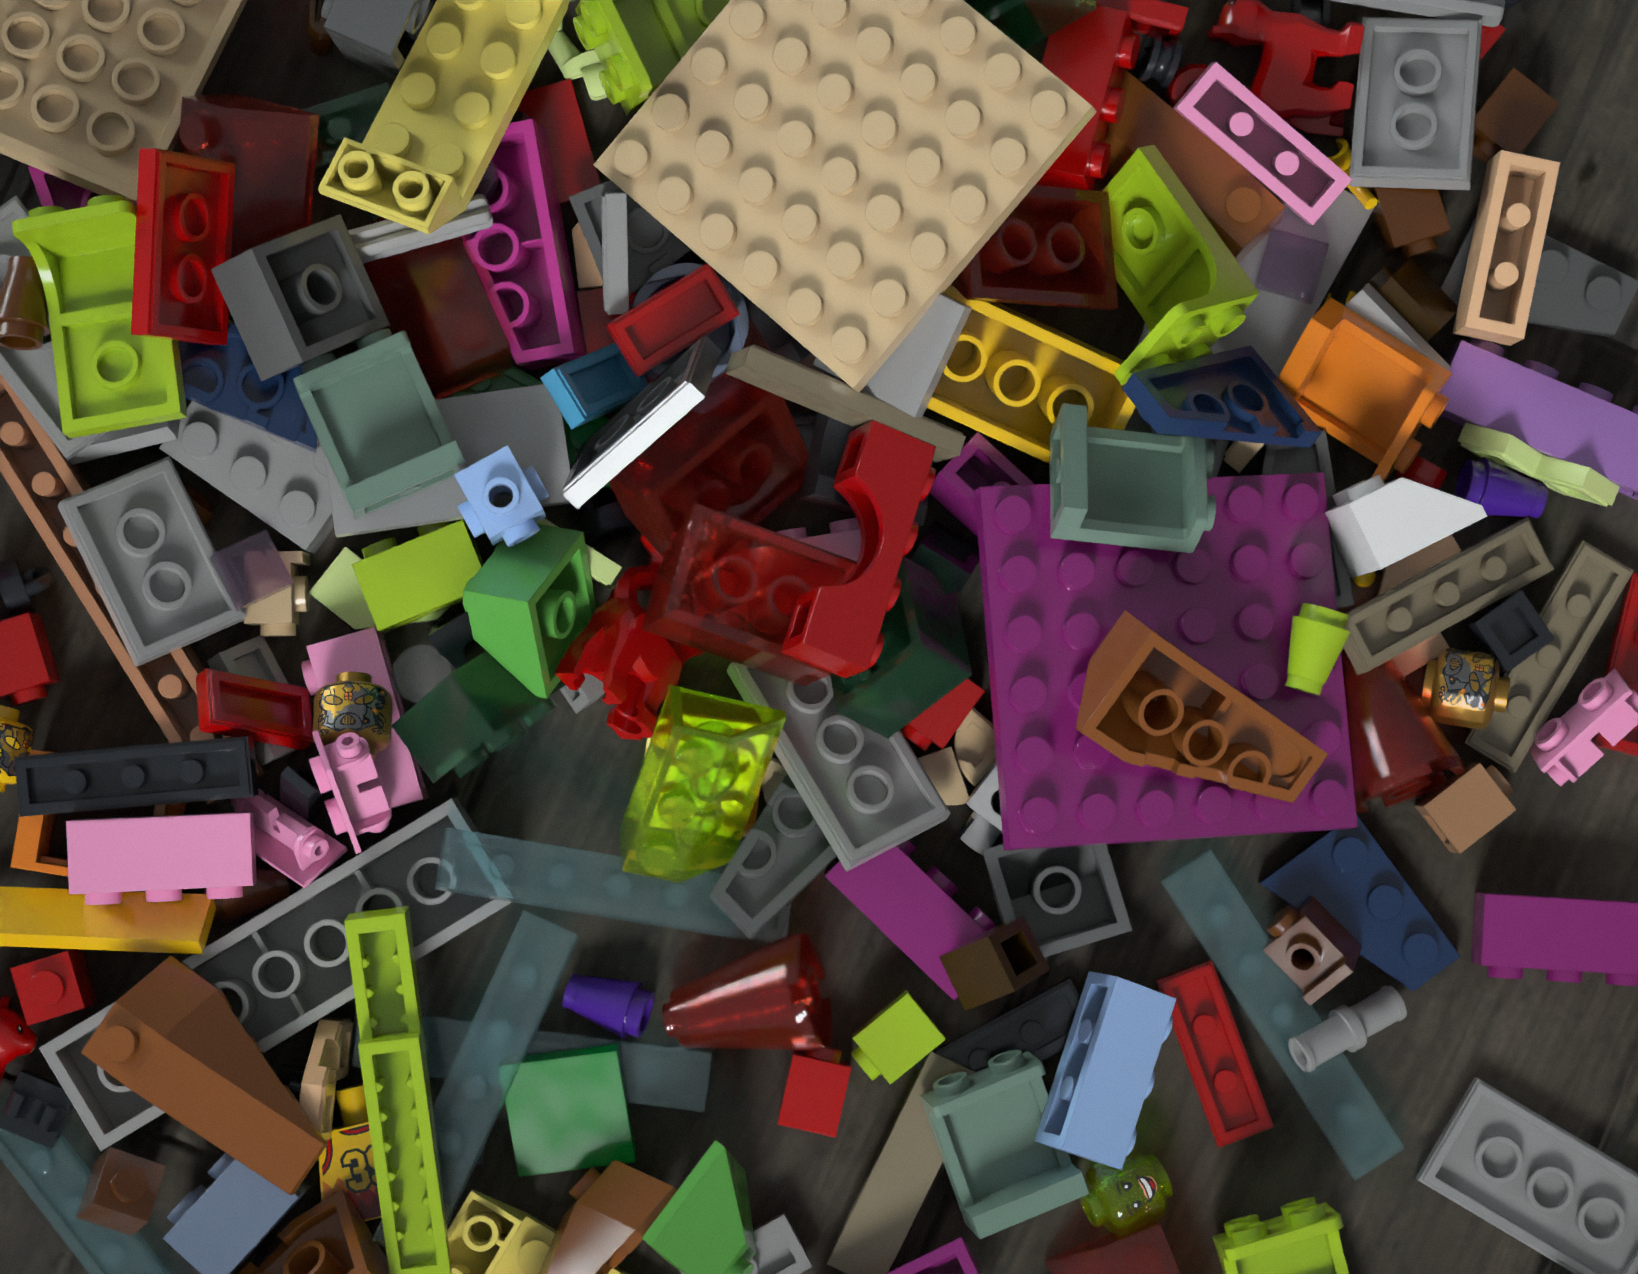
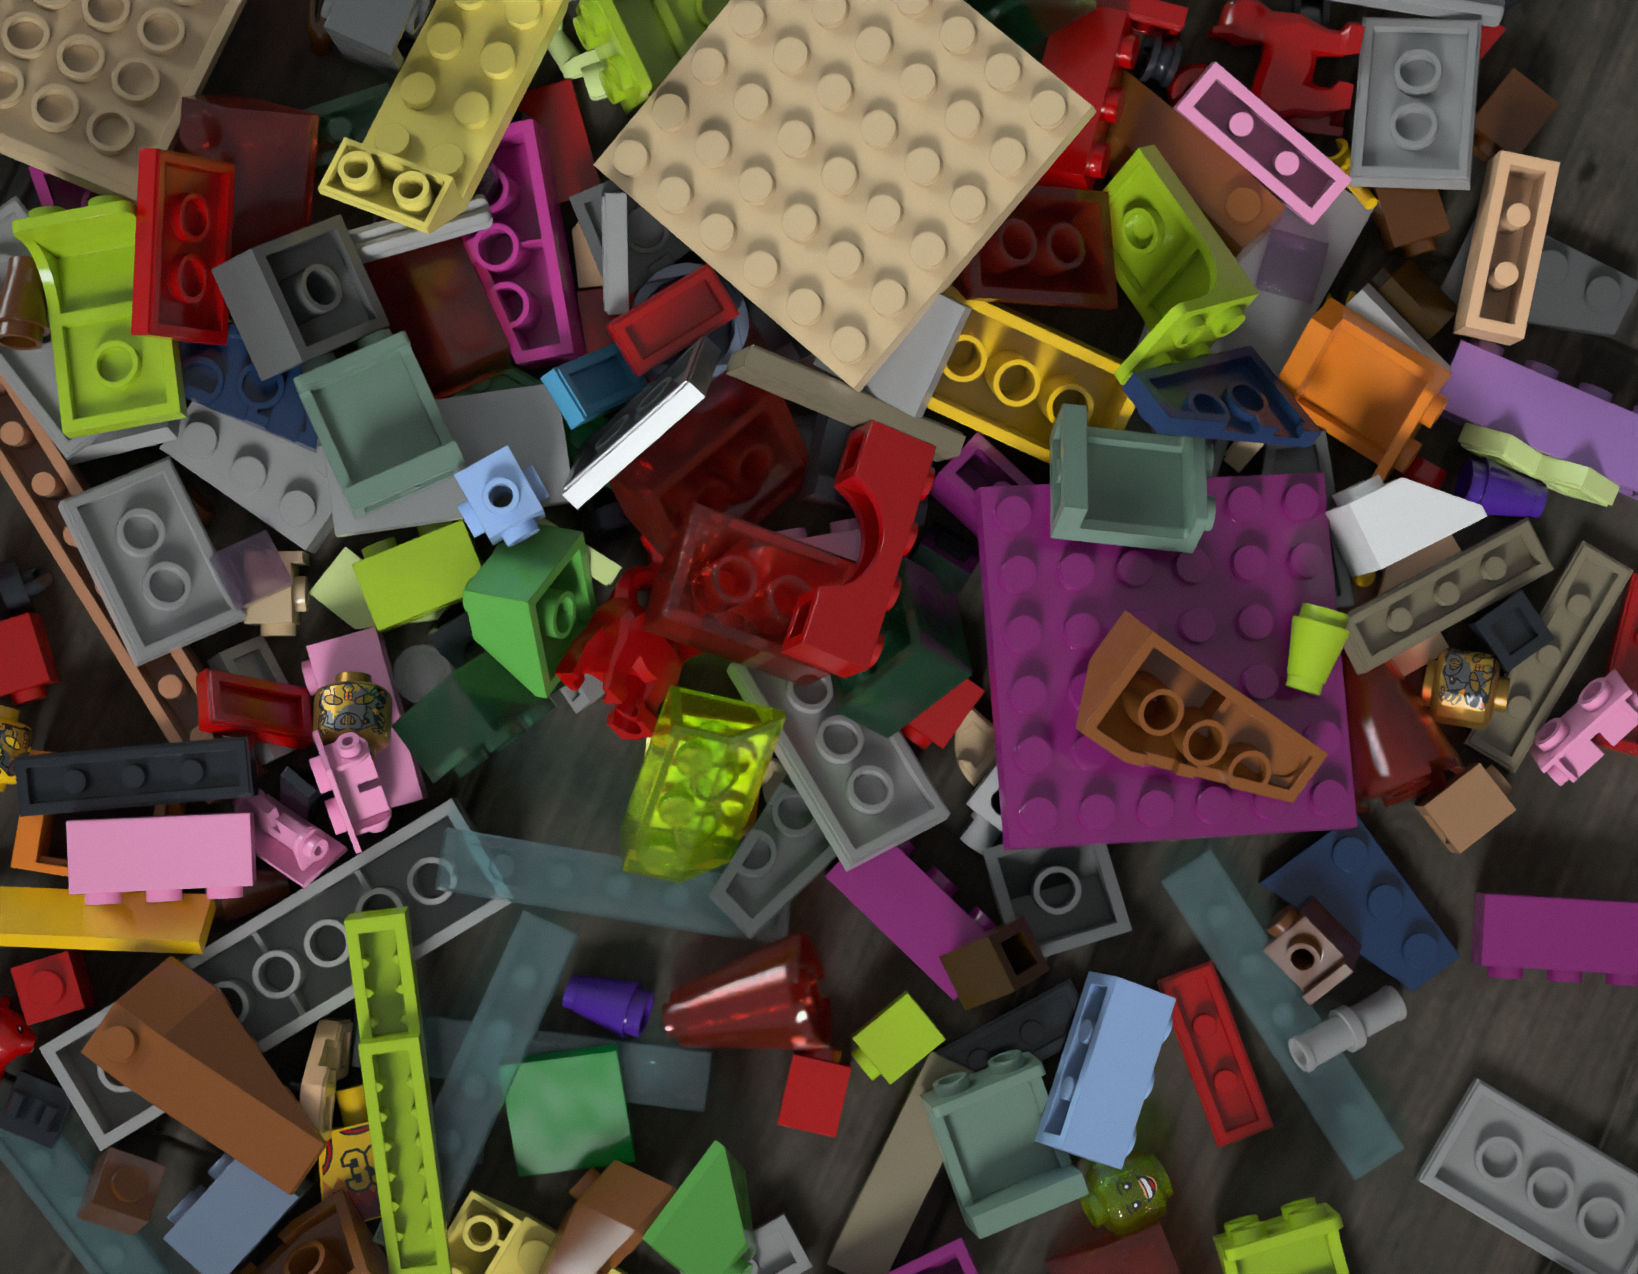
tan tile [918,747,969,805] -> none

